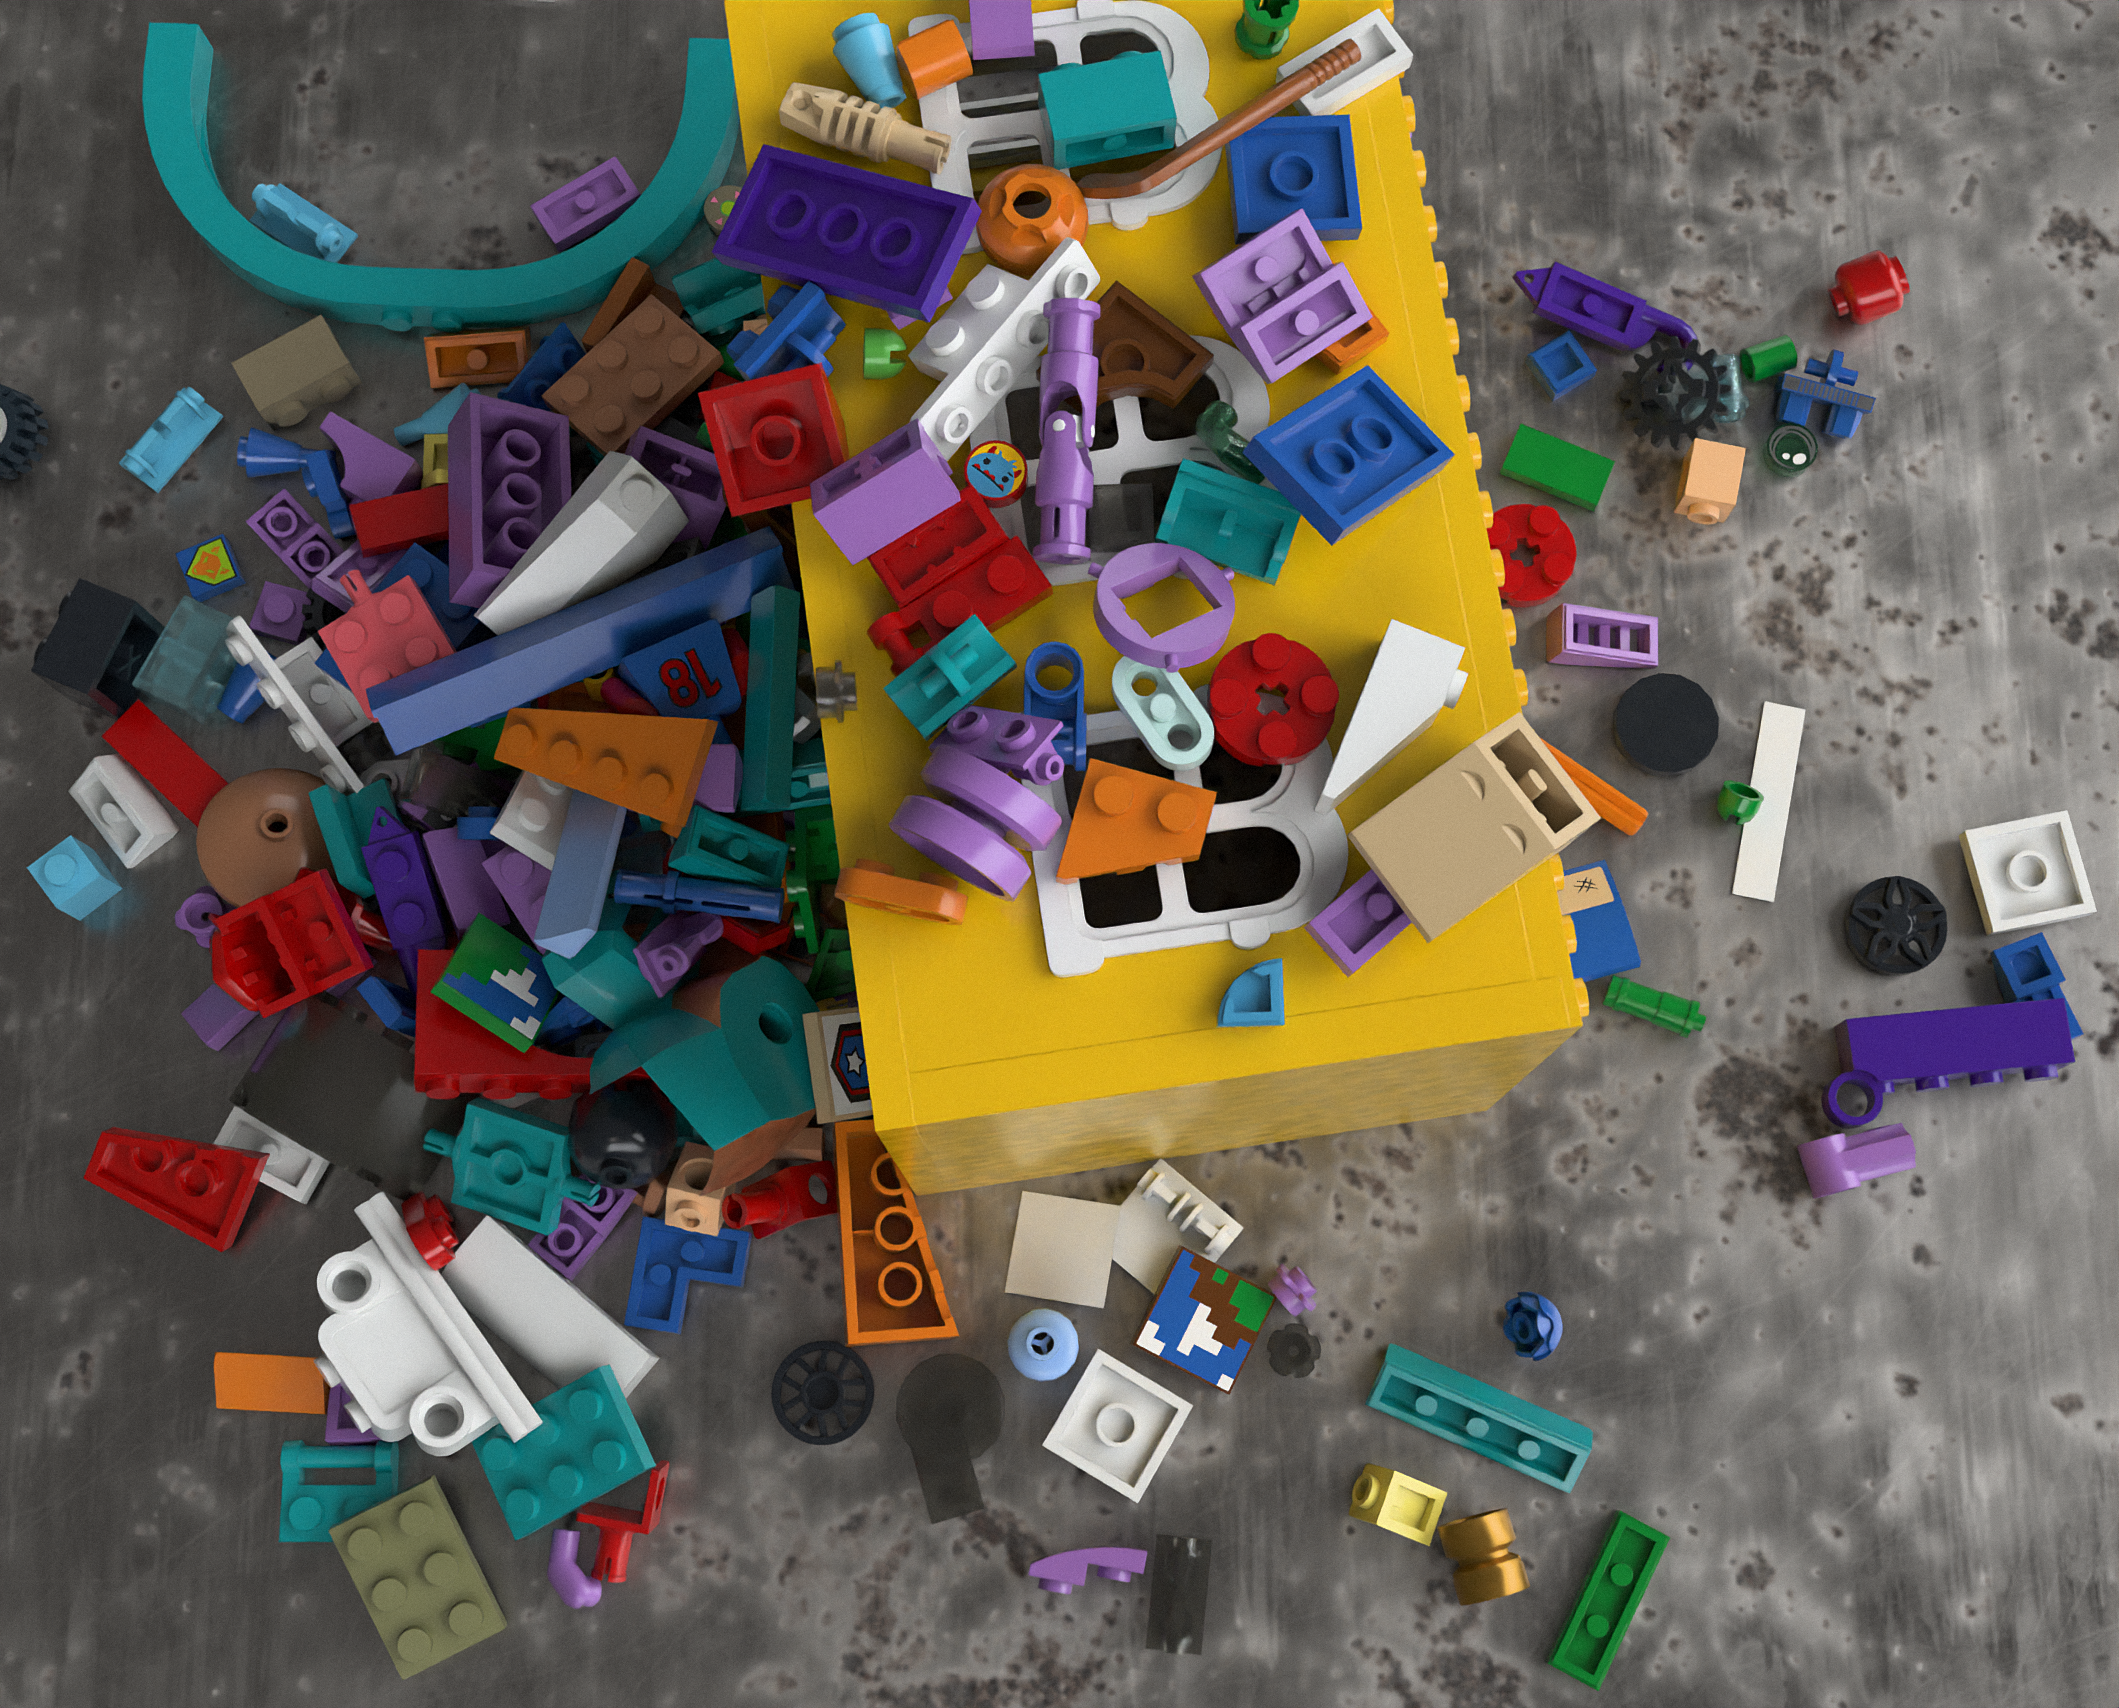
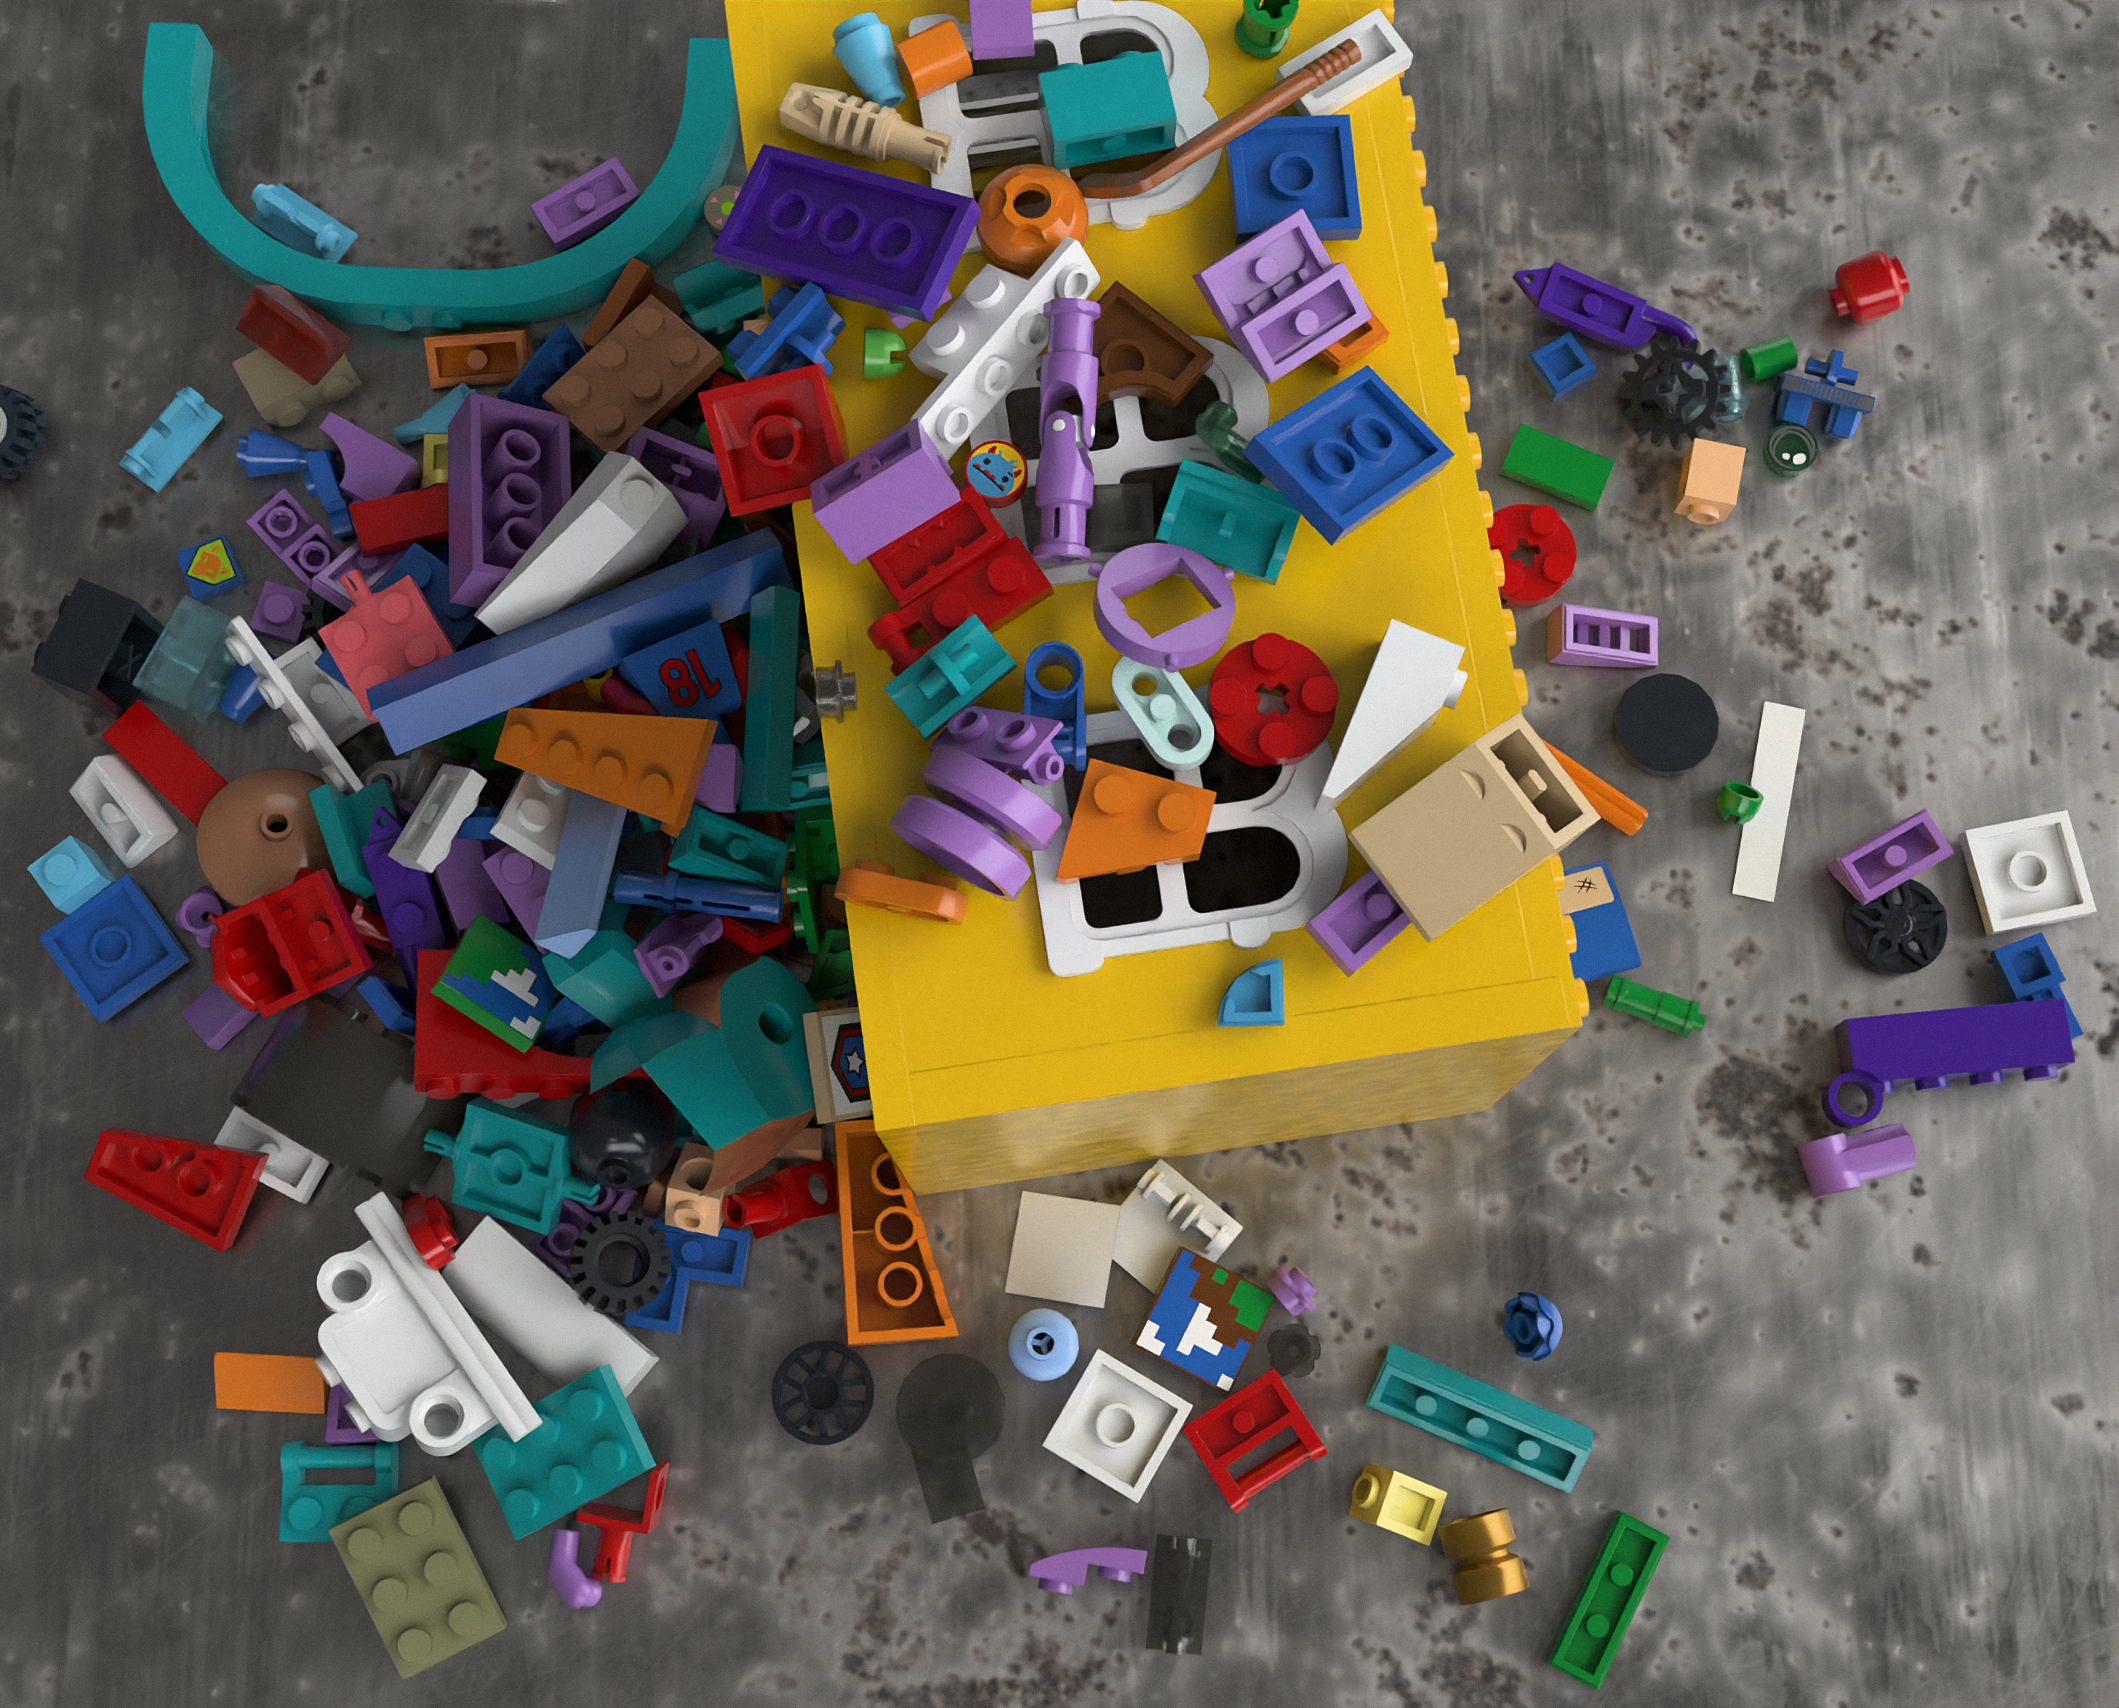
none -> blue plate [38,874,191,1023]
none -> clear red slope [235,285,352,386]
none -> white plate [388,764,487,873]
none -> black tyre [567,1210,672,1316]
none -> red plate [1181,1368,1328,1514]
none -> medium lavender slope [1827,808,1954,906]

